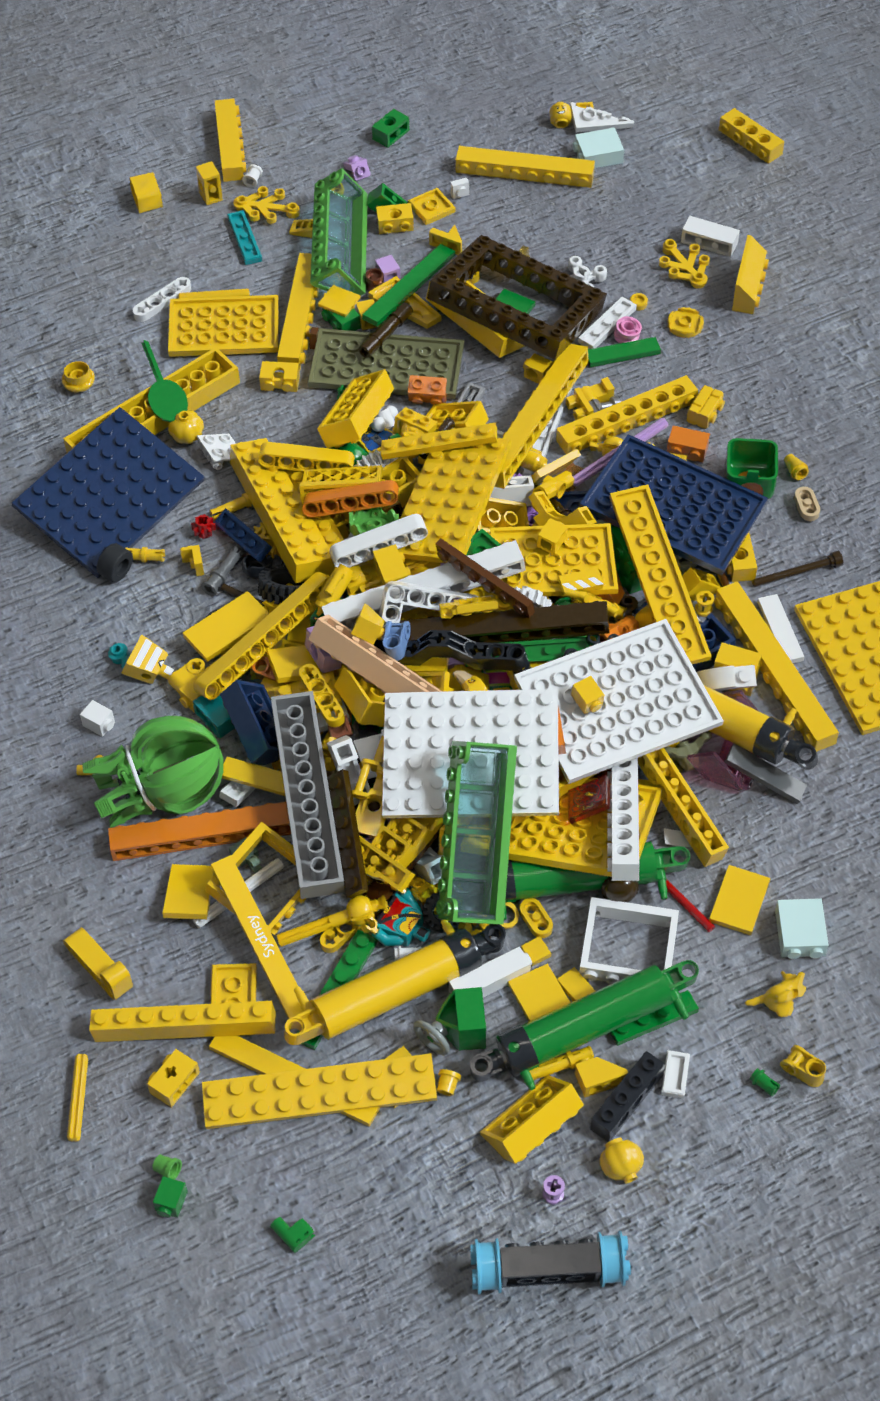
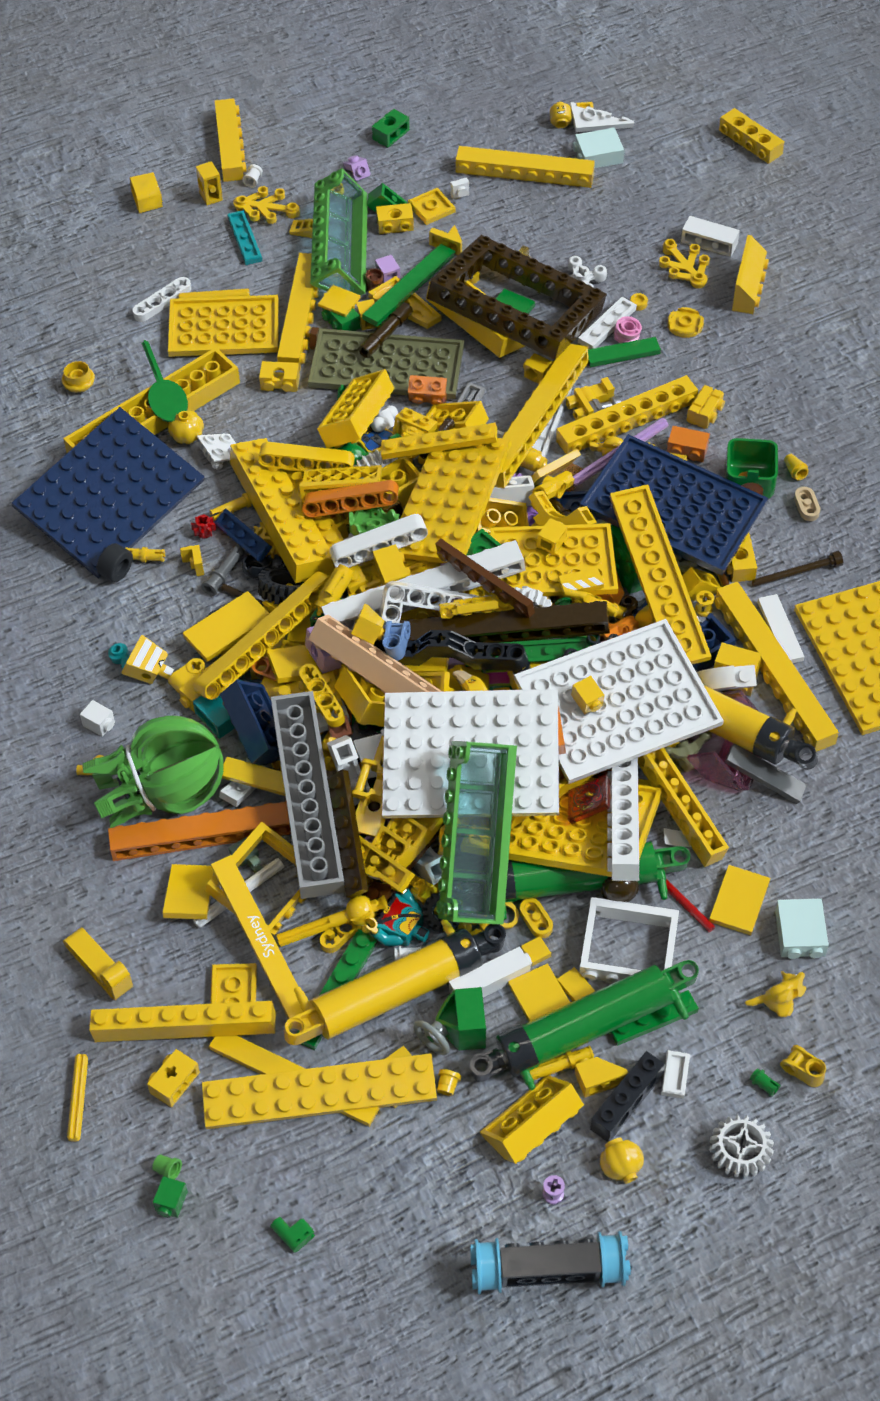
none -> white gear [709,1114,774,1179]

